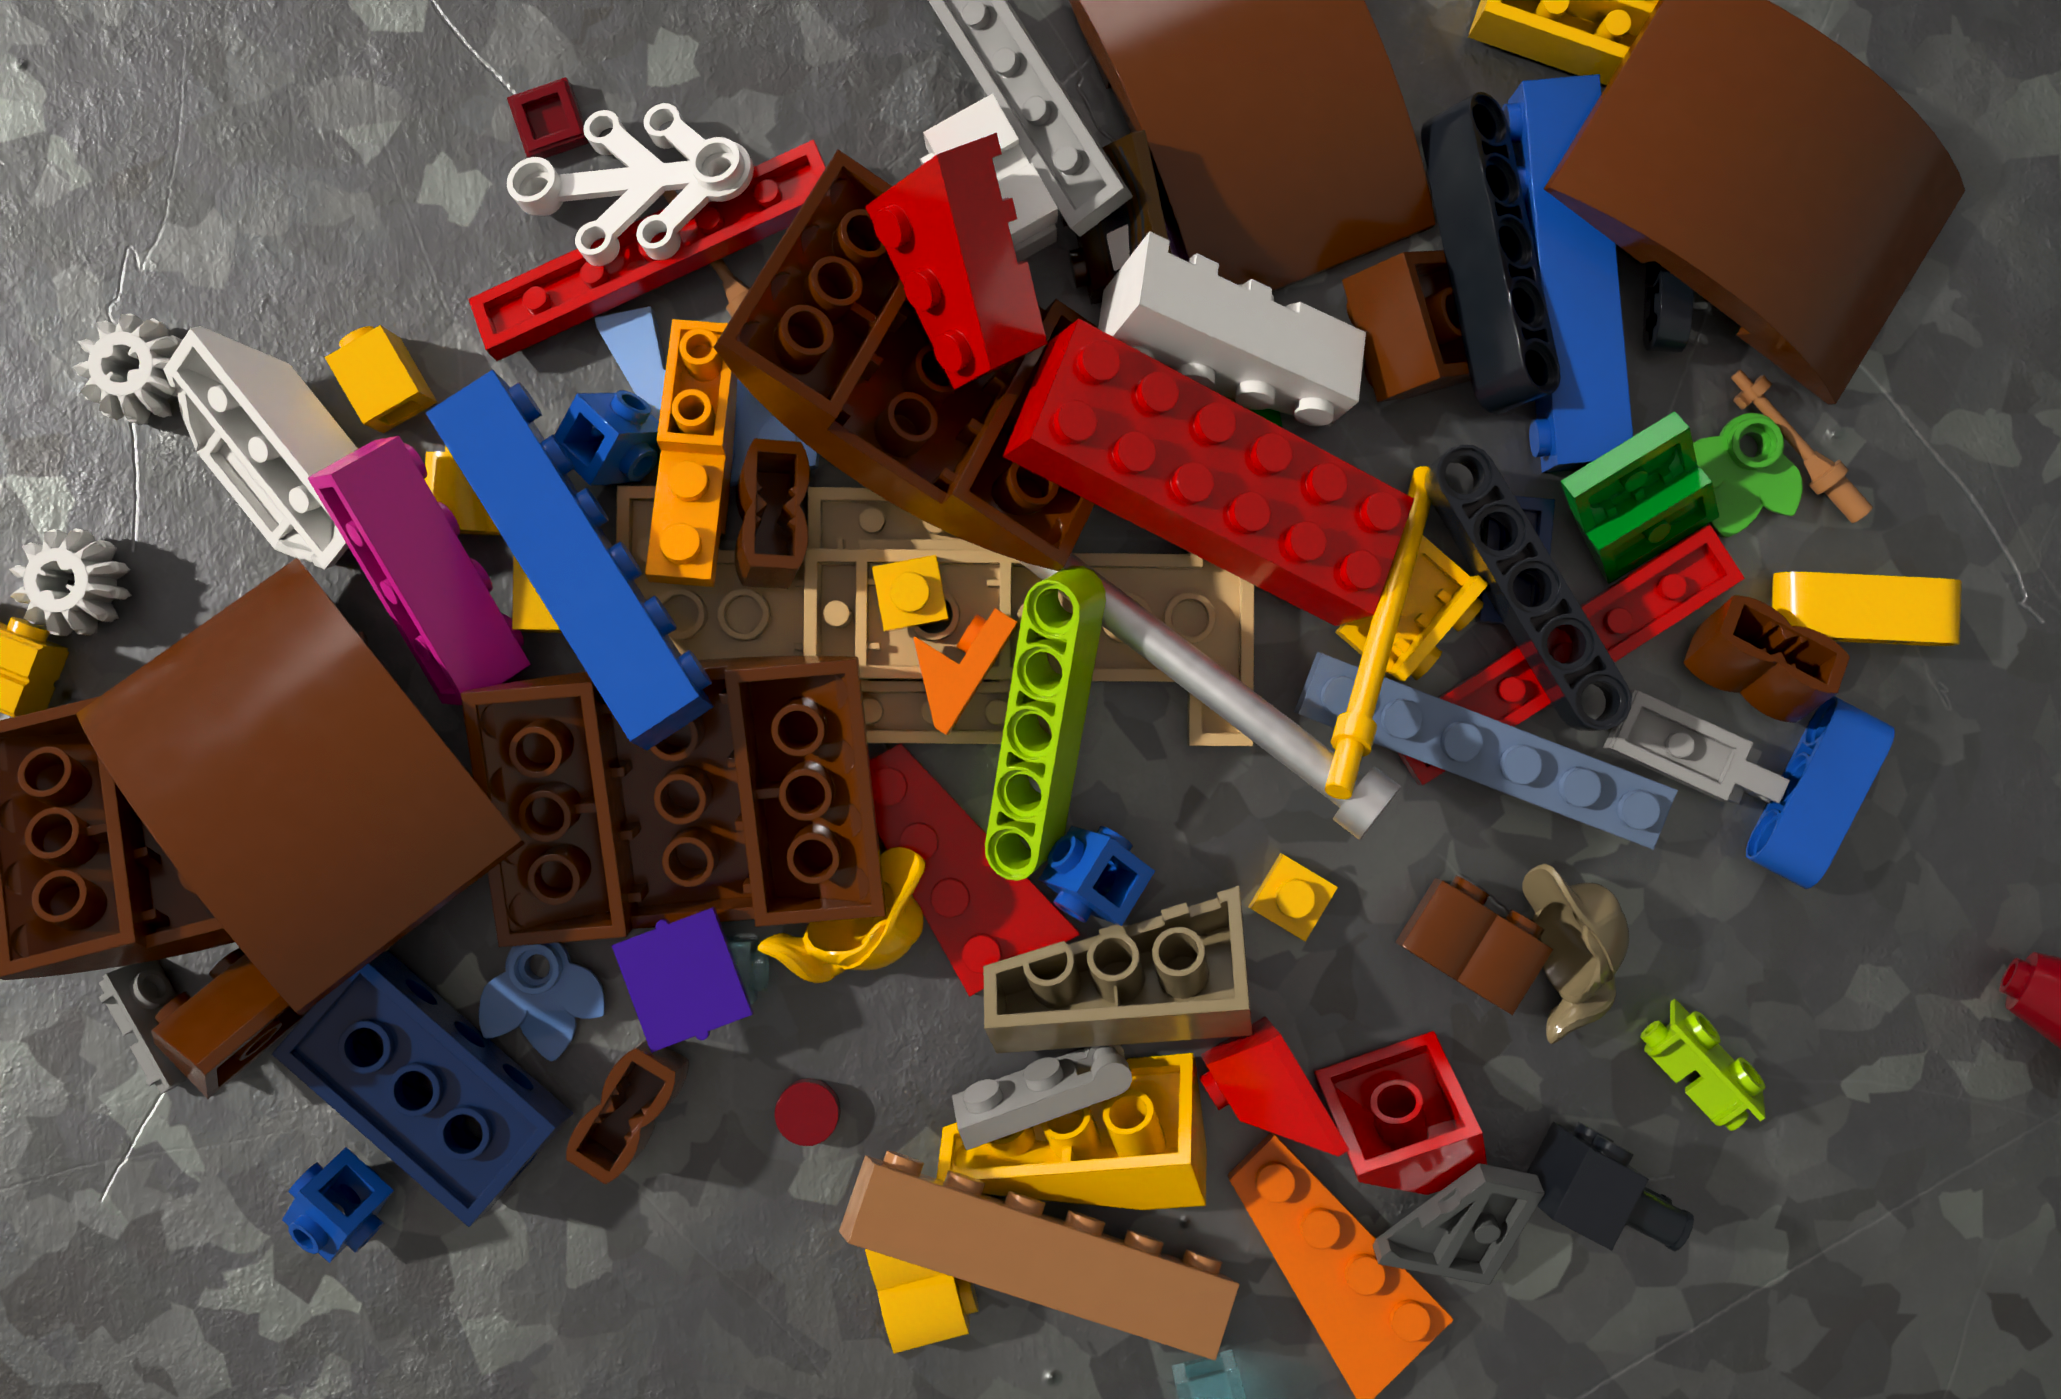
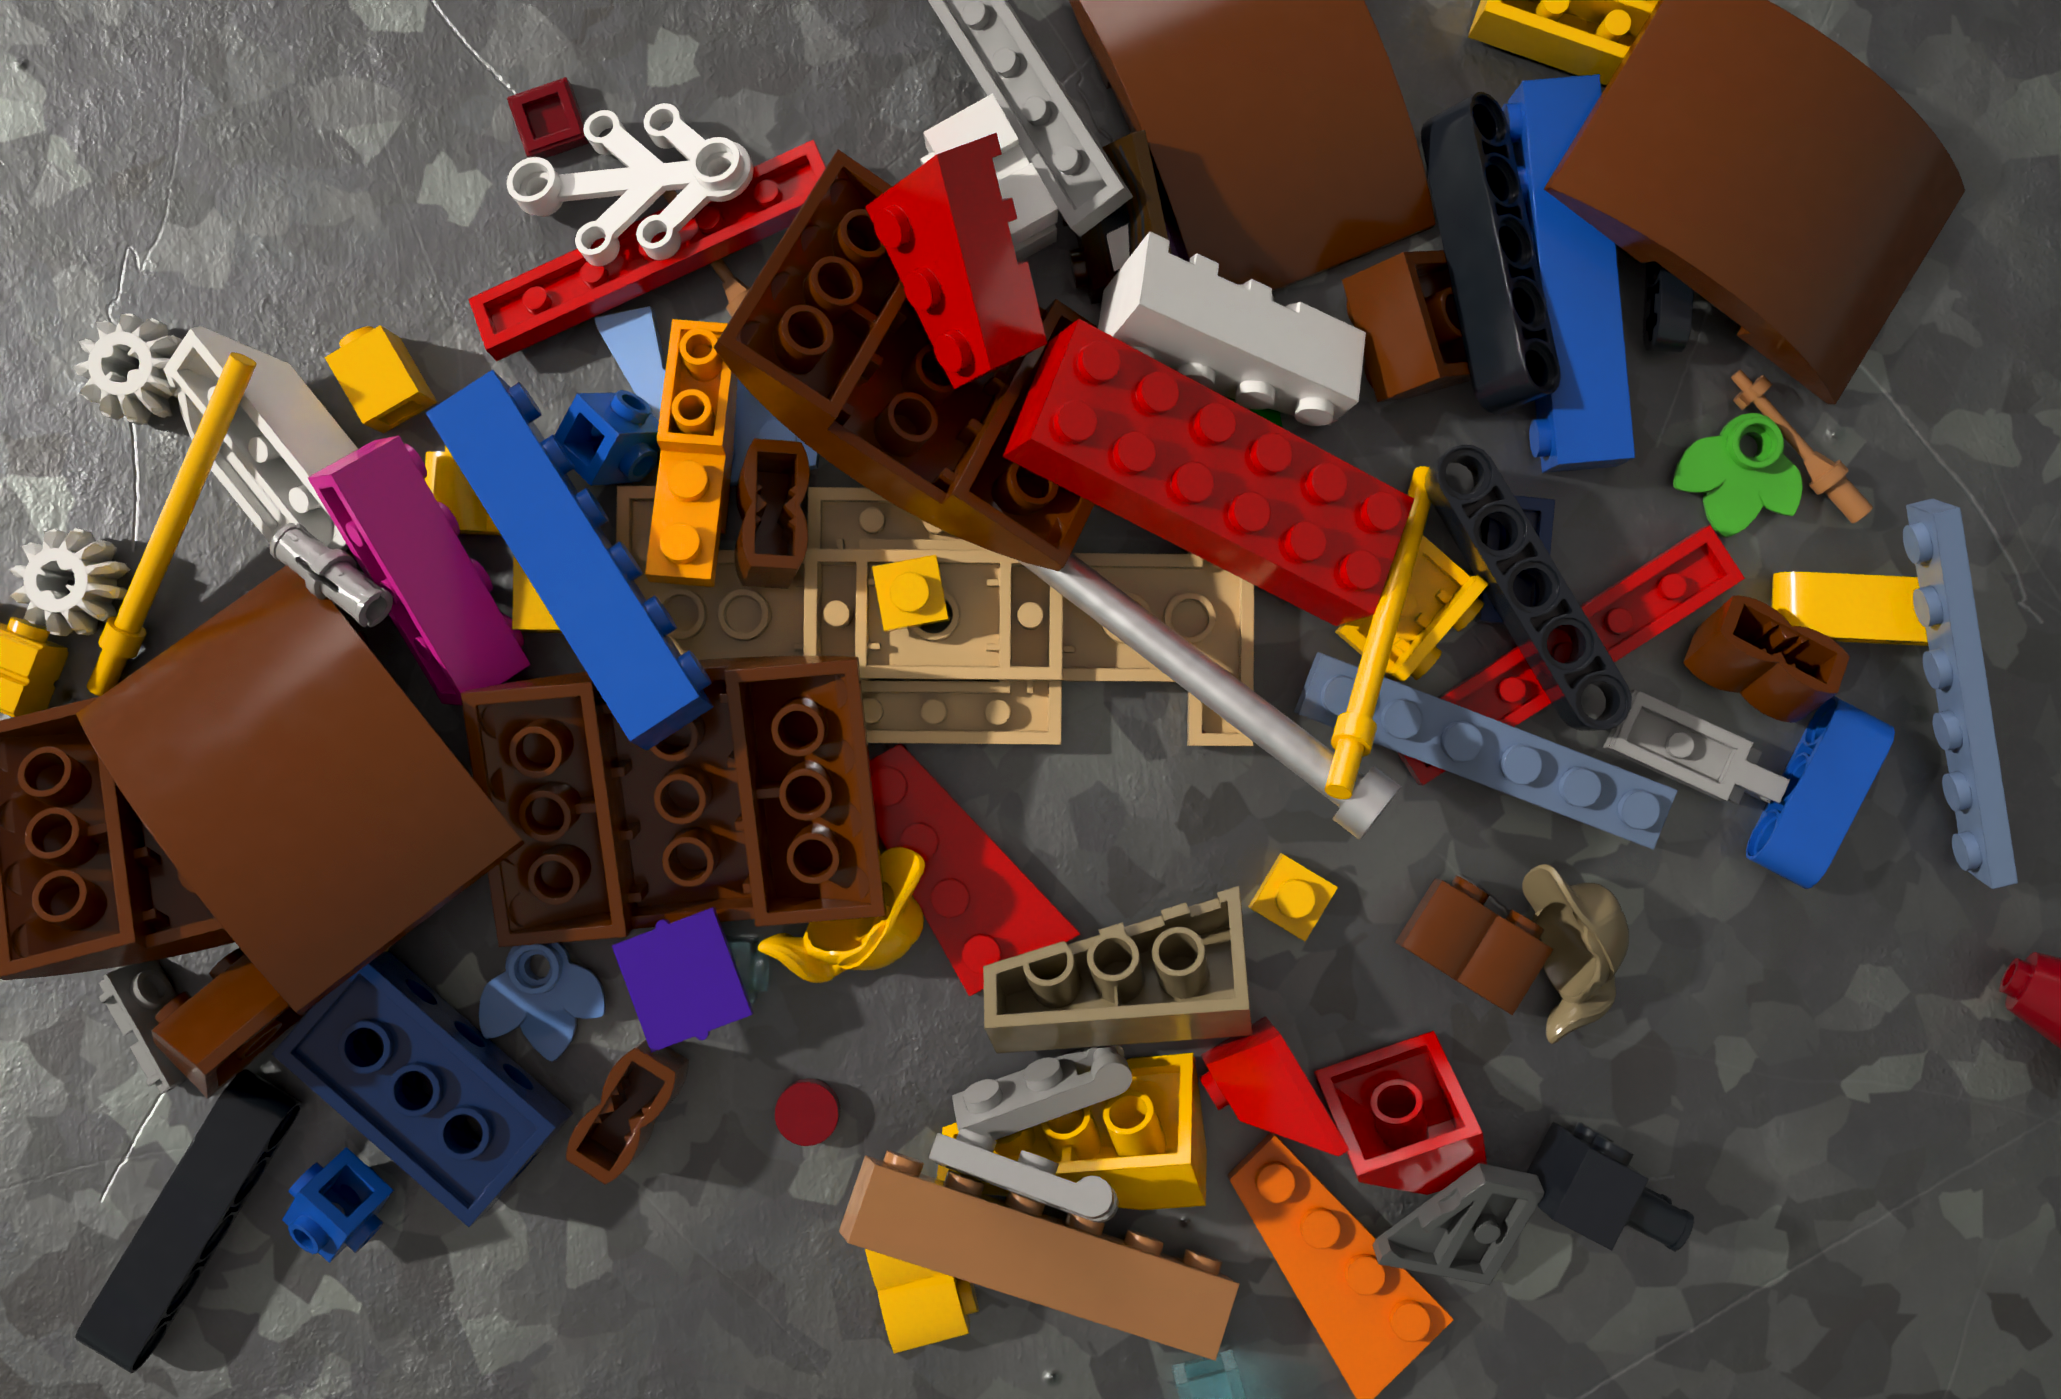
orange slope [913,608,1018,735] -> none
lime beam [985,565,1106,881] -> none
blue brick [1038,826,1155,926] -> none
green slope [1561,411,1719,584] -> none
lime hinge [1640,999,1766,1131] -> none
none -> black beam [75,1069,302,1373]
none -> yellow bar [86,352,257,696]
none -> light grey pin [269,523,393,627]
none -> light grey plate [929,1128,1119,1223]
none -> sand blue plate [1903,499,2018,889]

